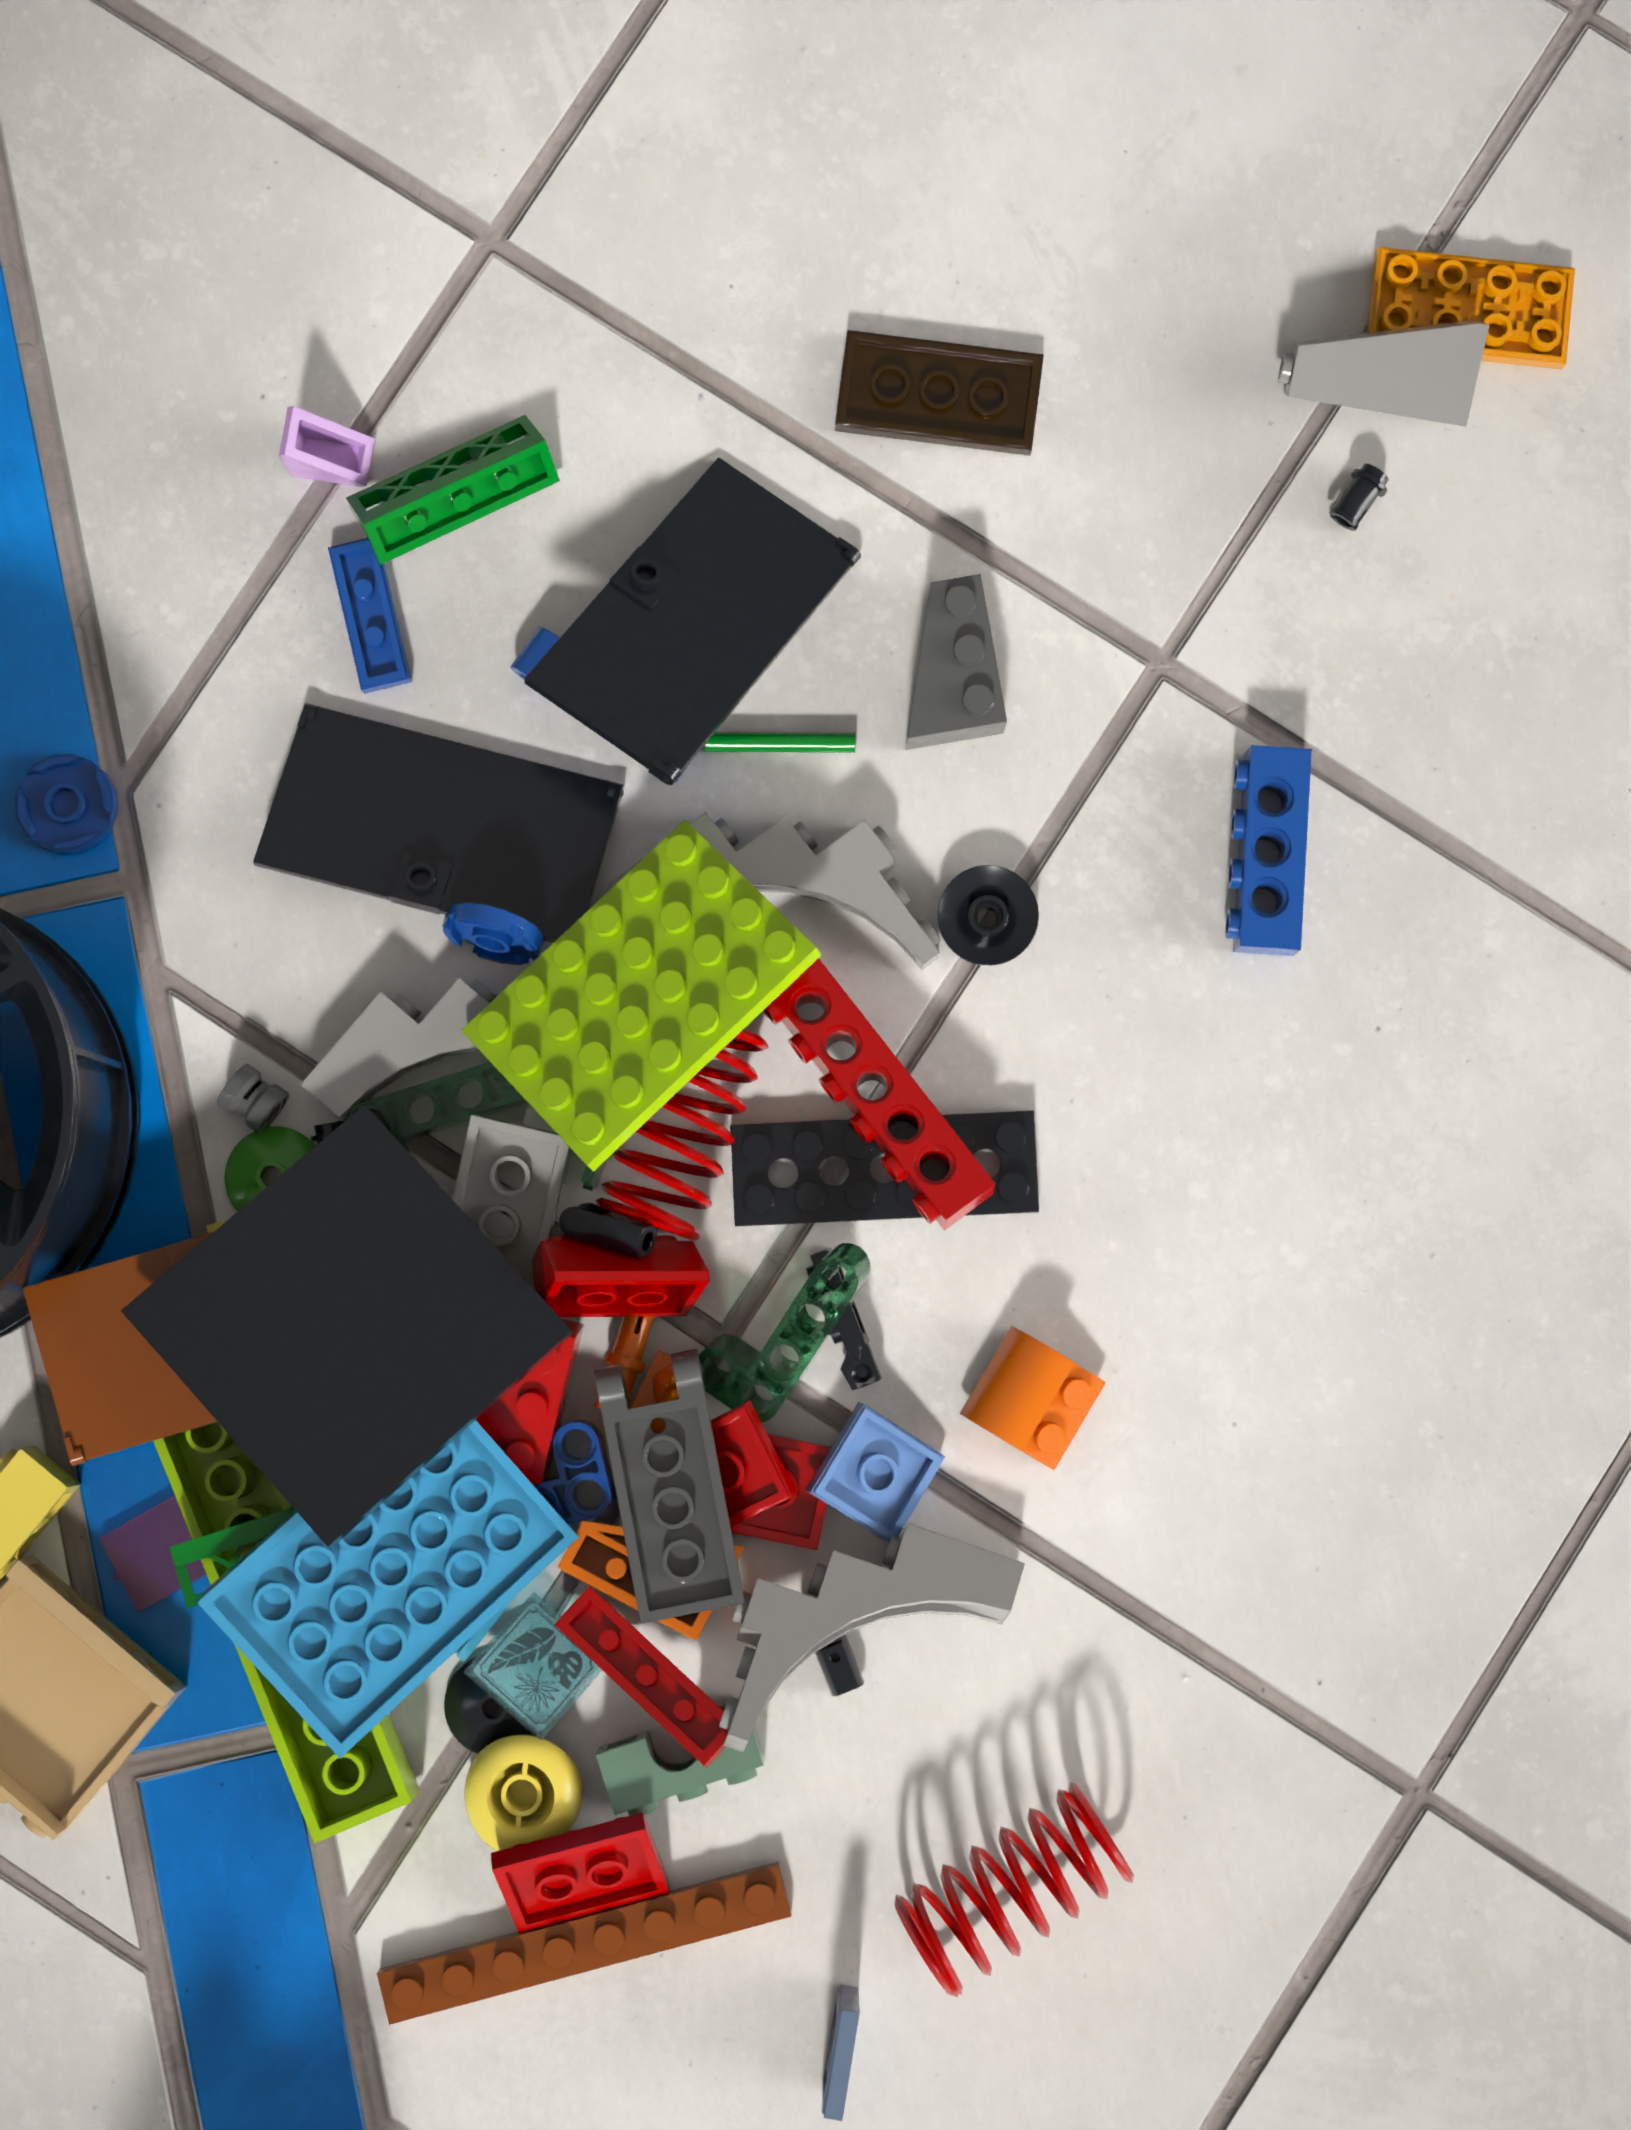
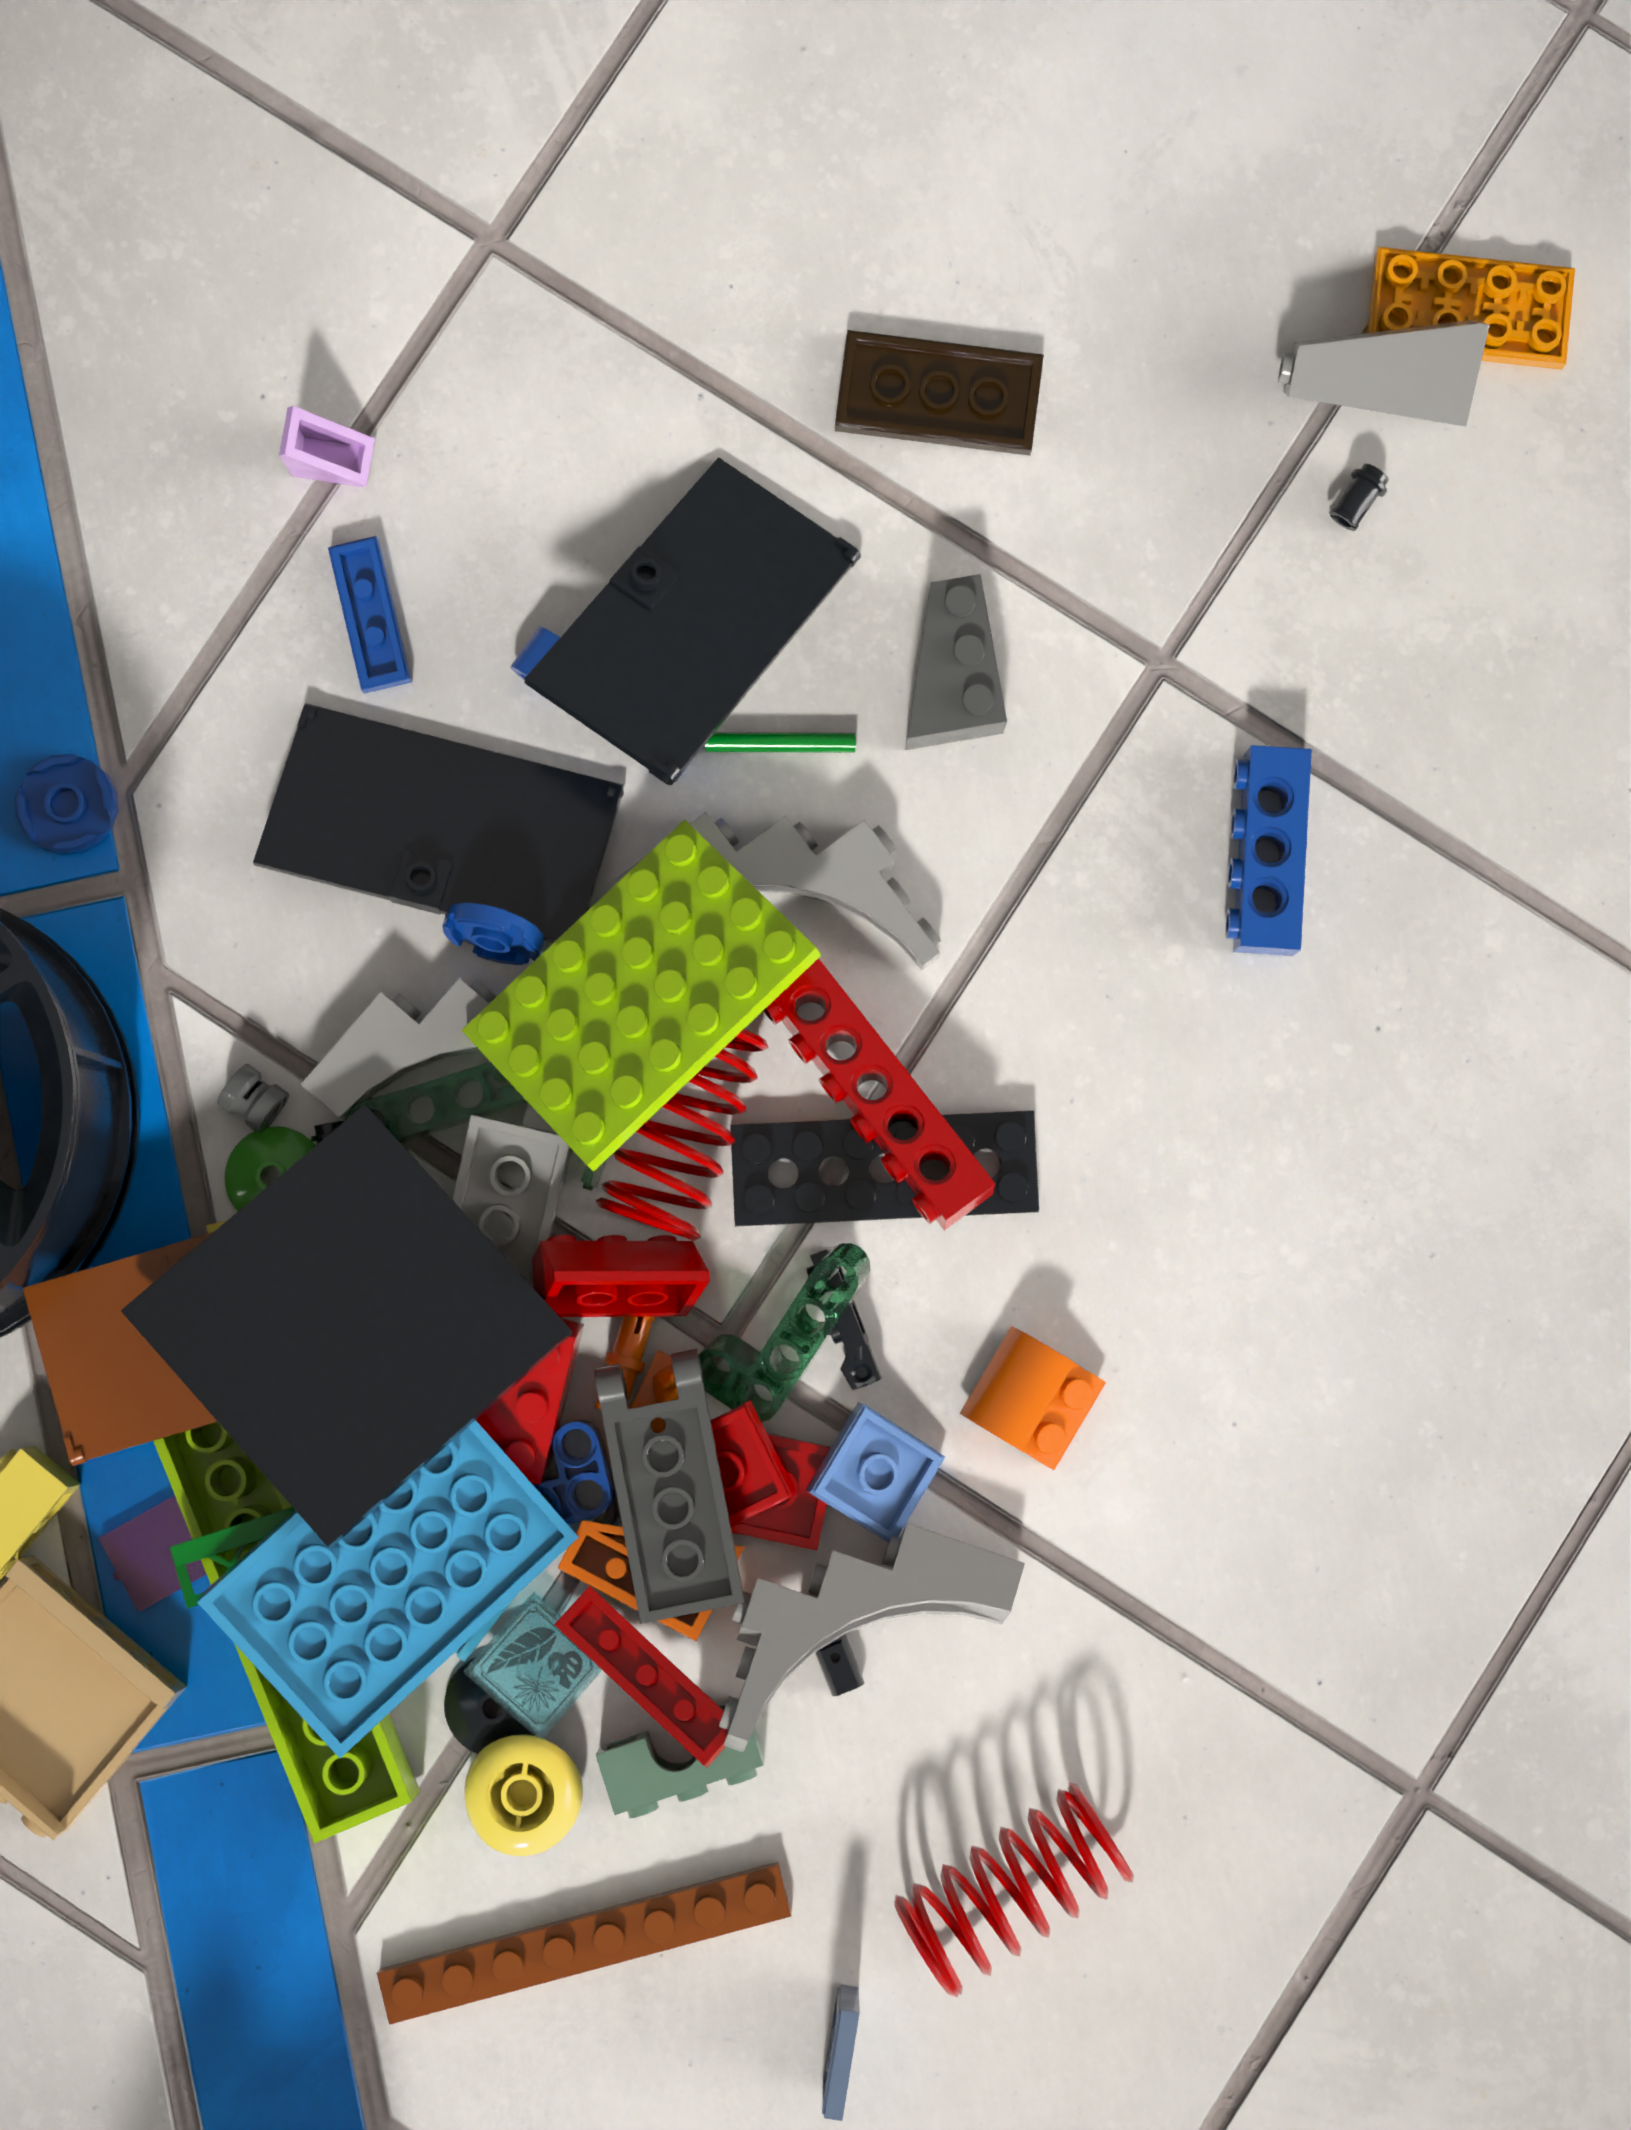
green fence [346,415,560,565] -> none
red plate [491,1812,670,1934] -> none
black bar [559,1202,657,1259] -> none
black dish [937,865,1039,966] -> none

